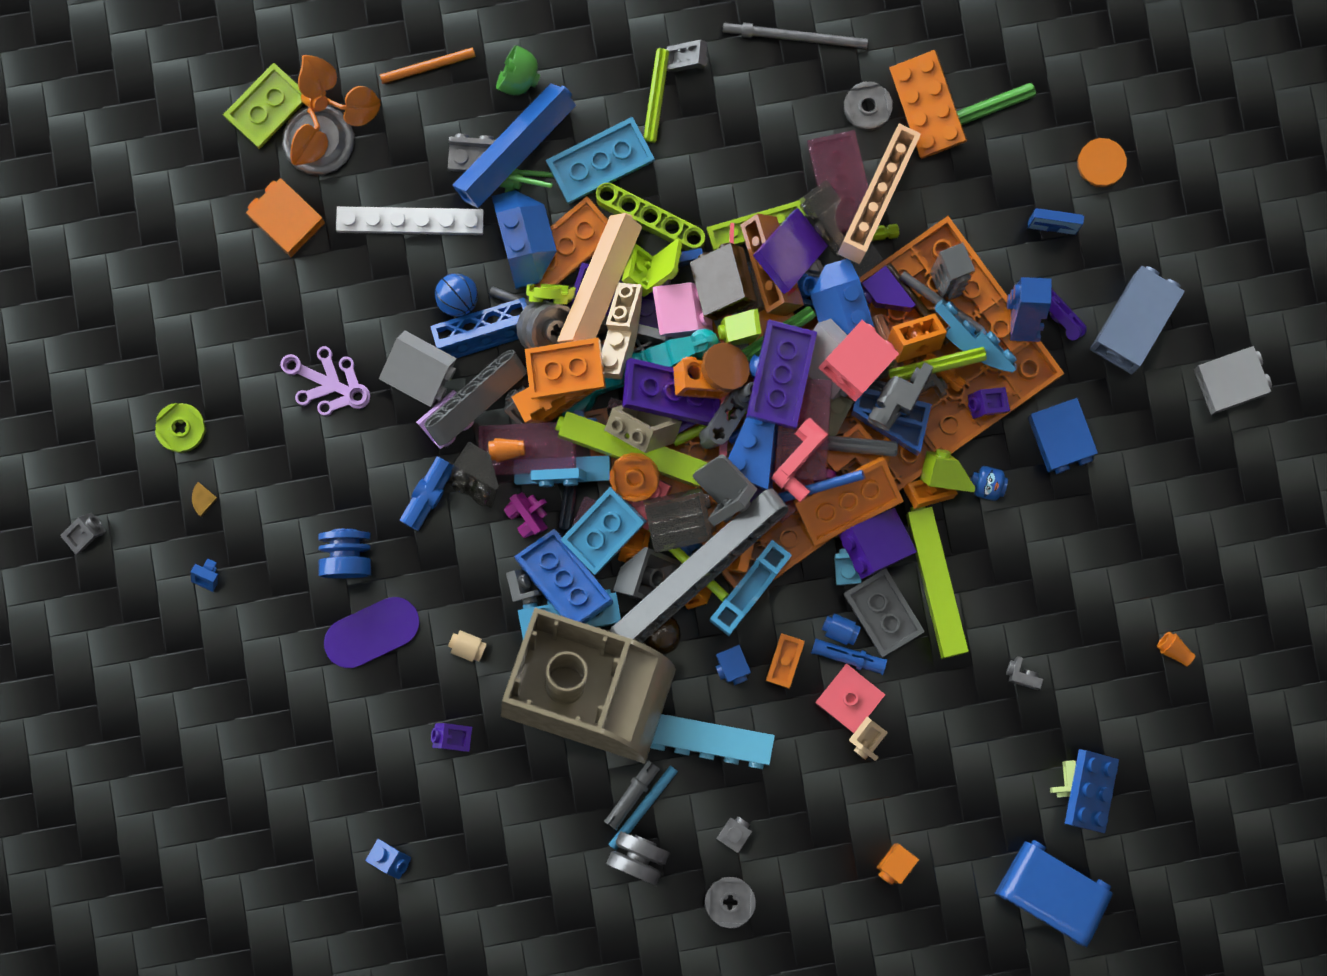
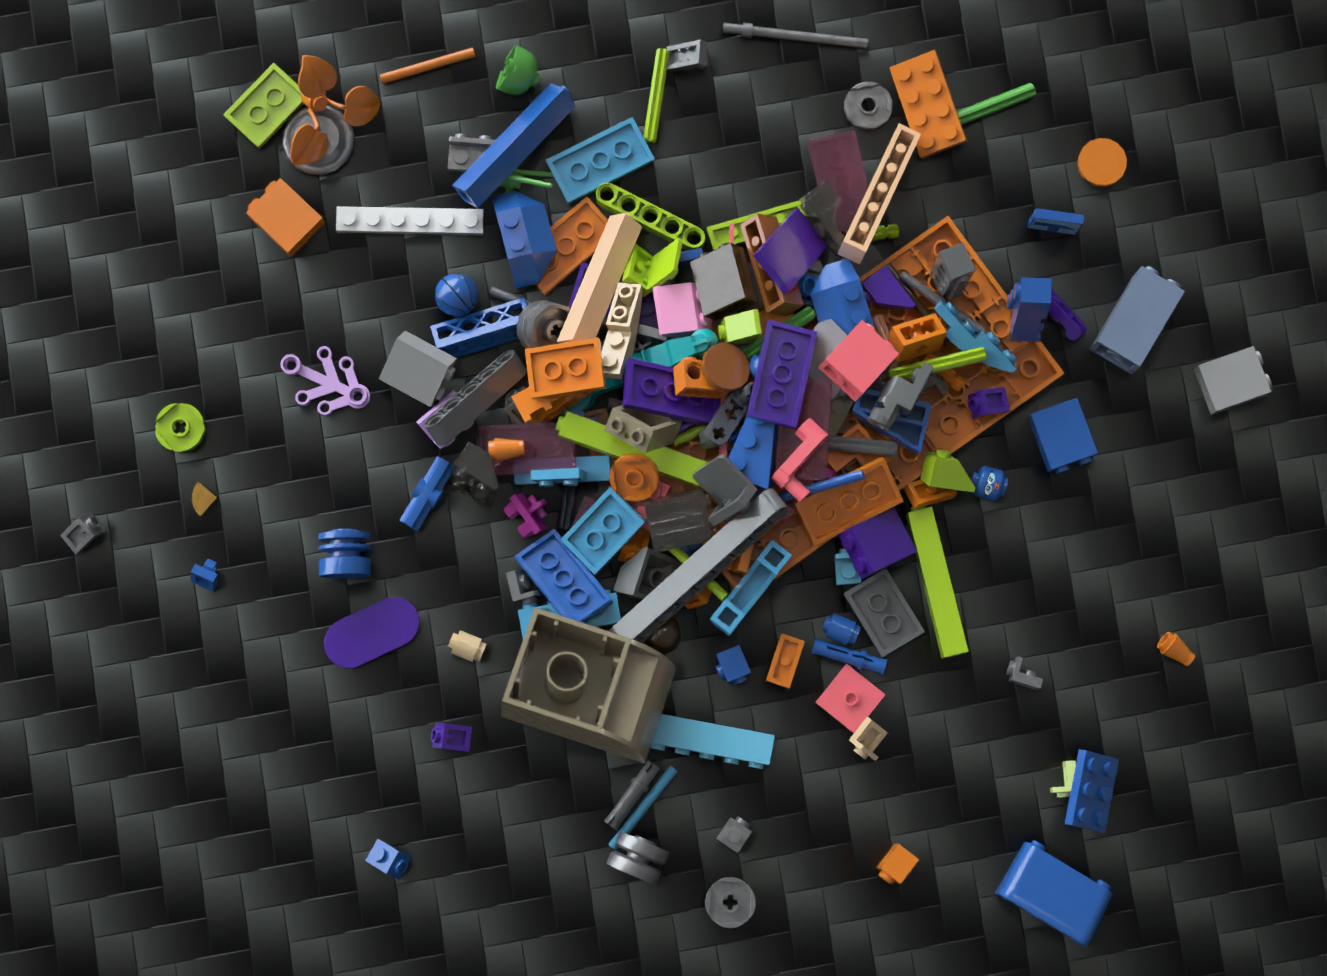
lime plate [526,284,576,304] -> none

